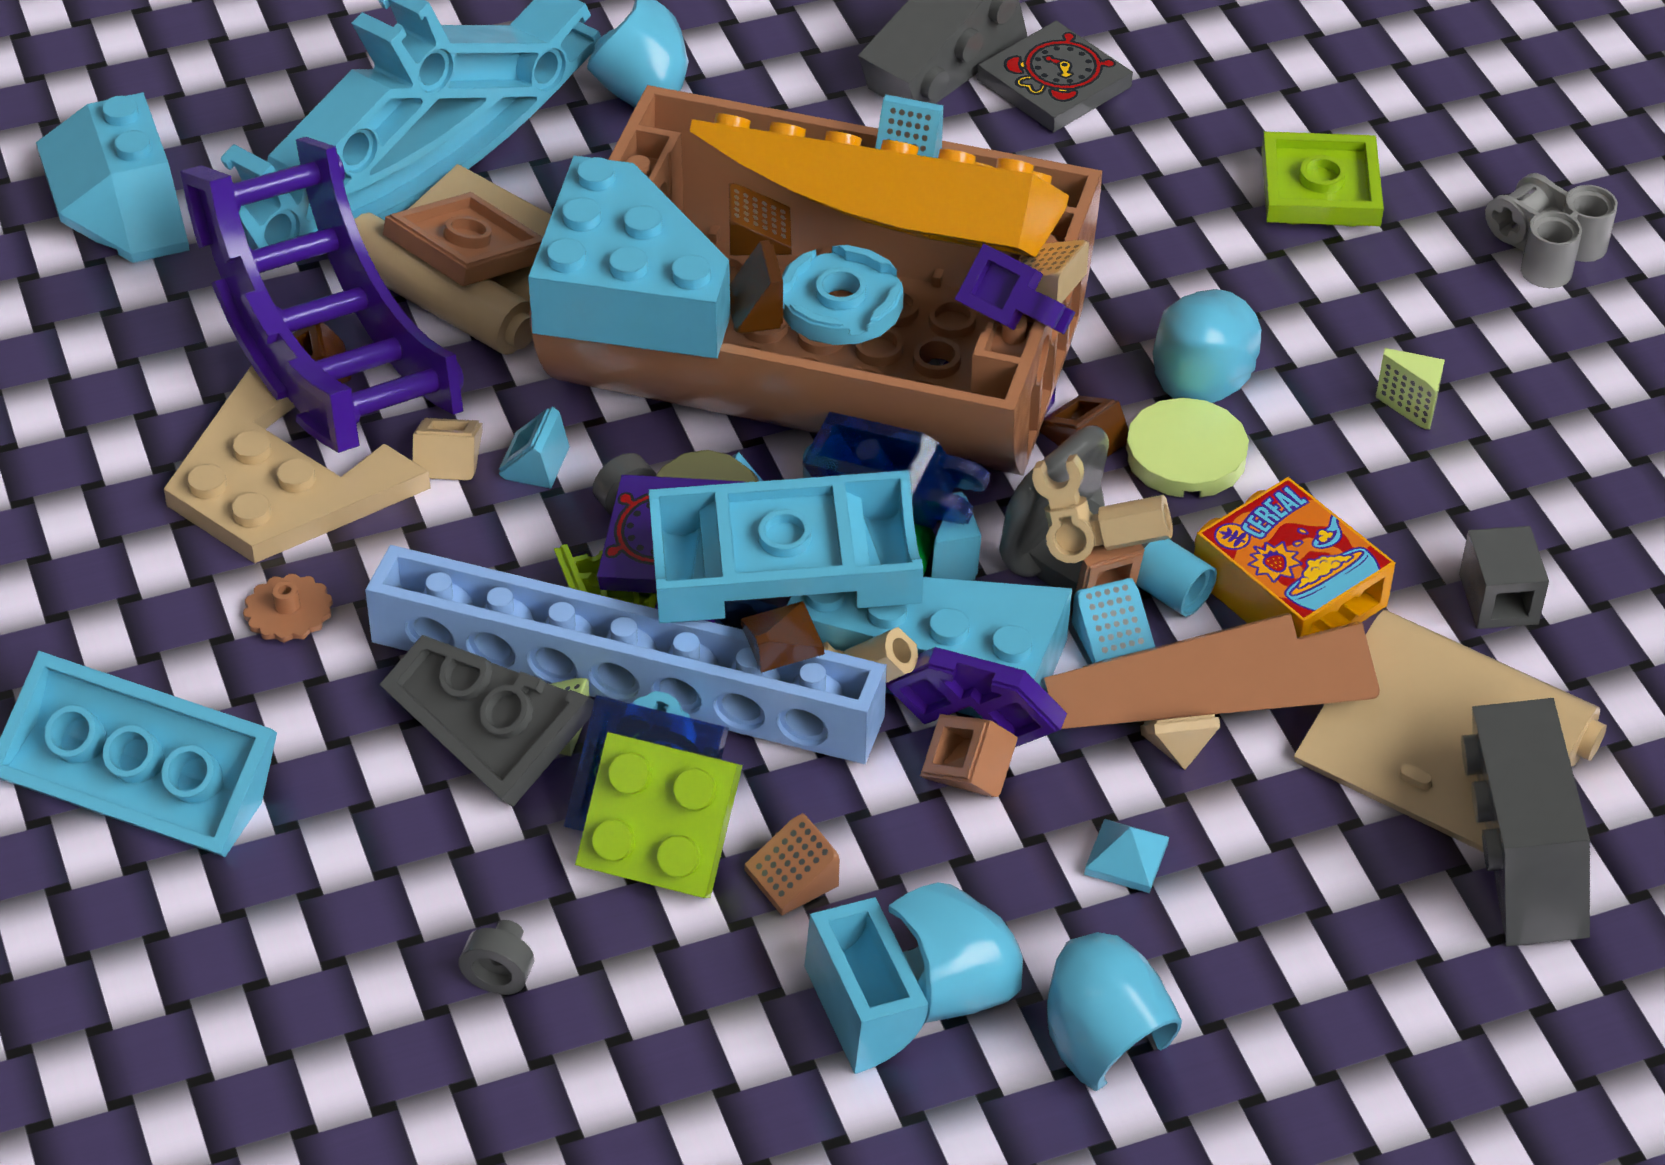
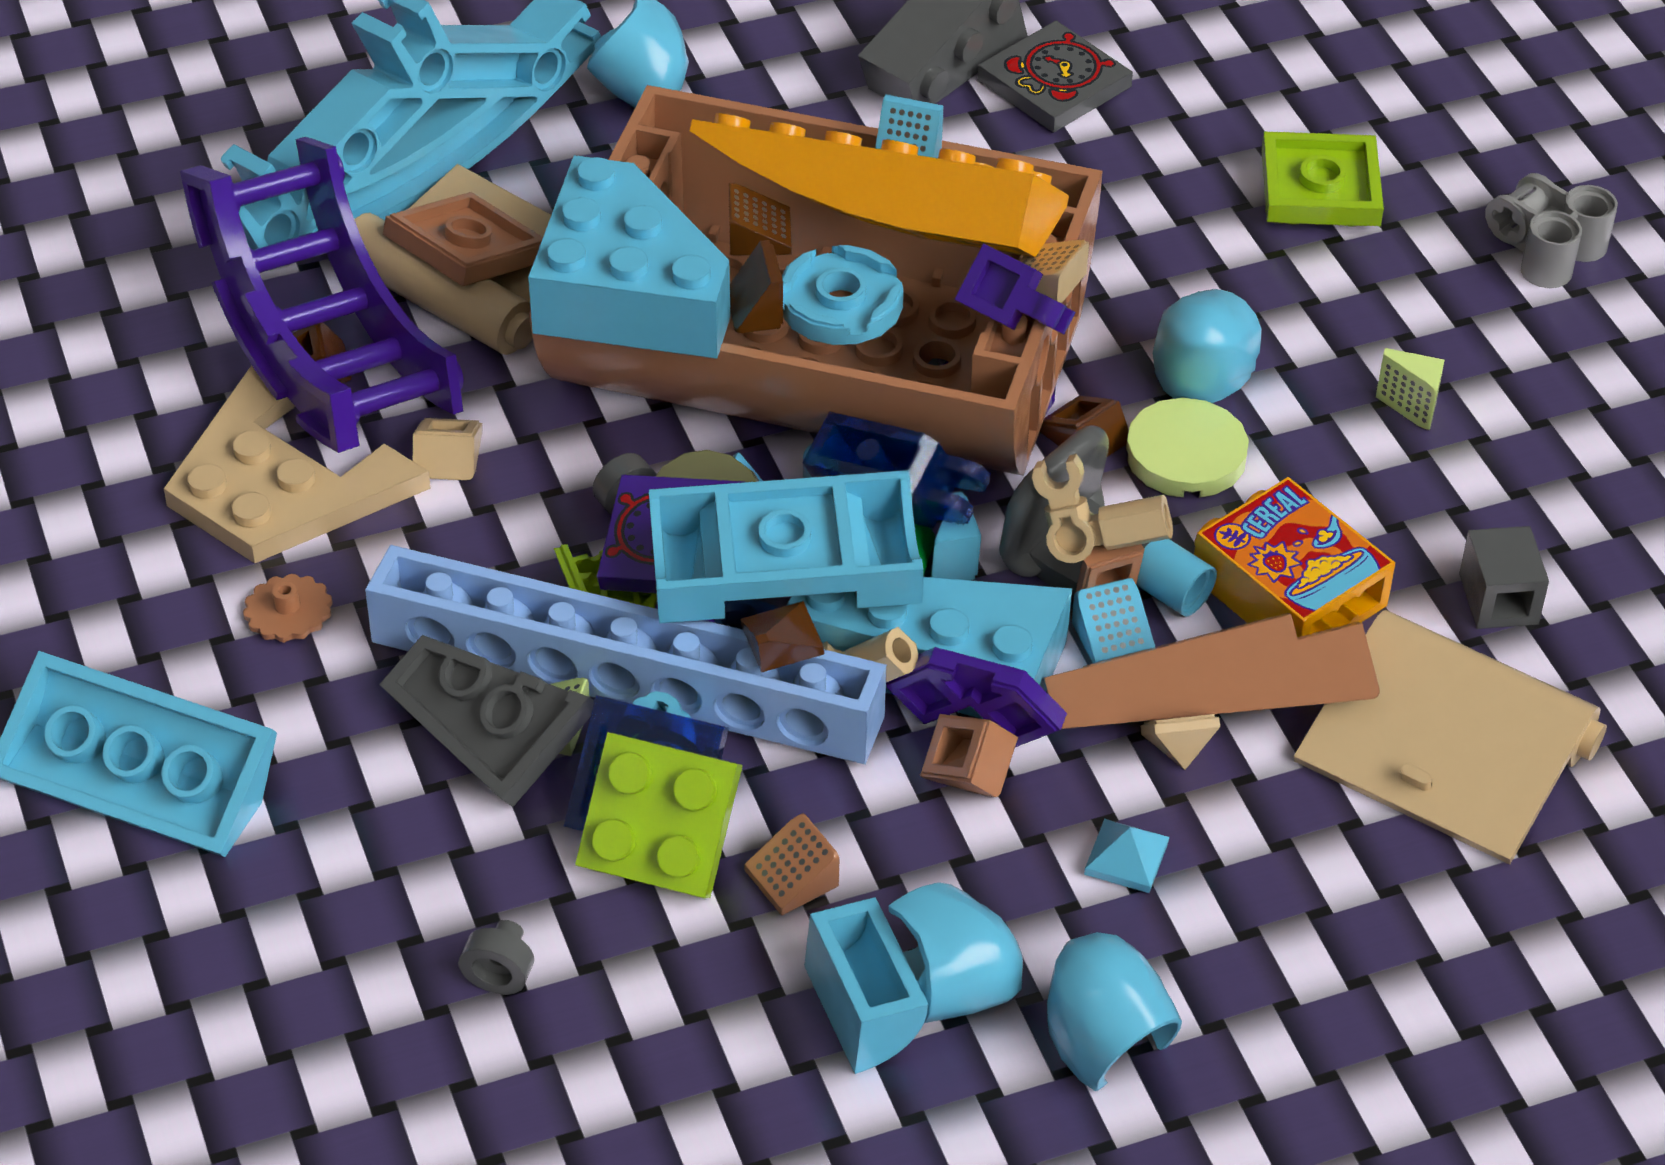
medium azure wedge [36,92,190,263] -> none
medium azure slope [499,406,570,489] -> none
dark grey wedge [1461,698,1590,947] -> none

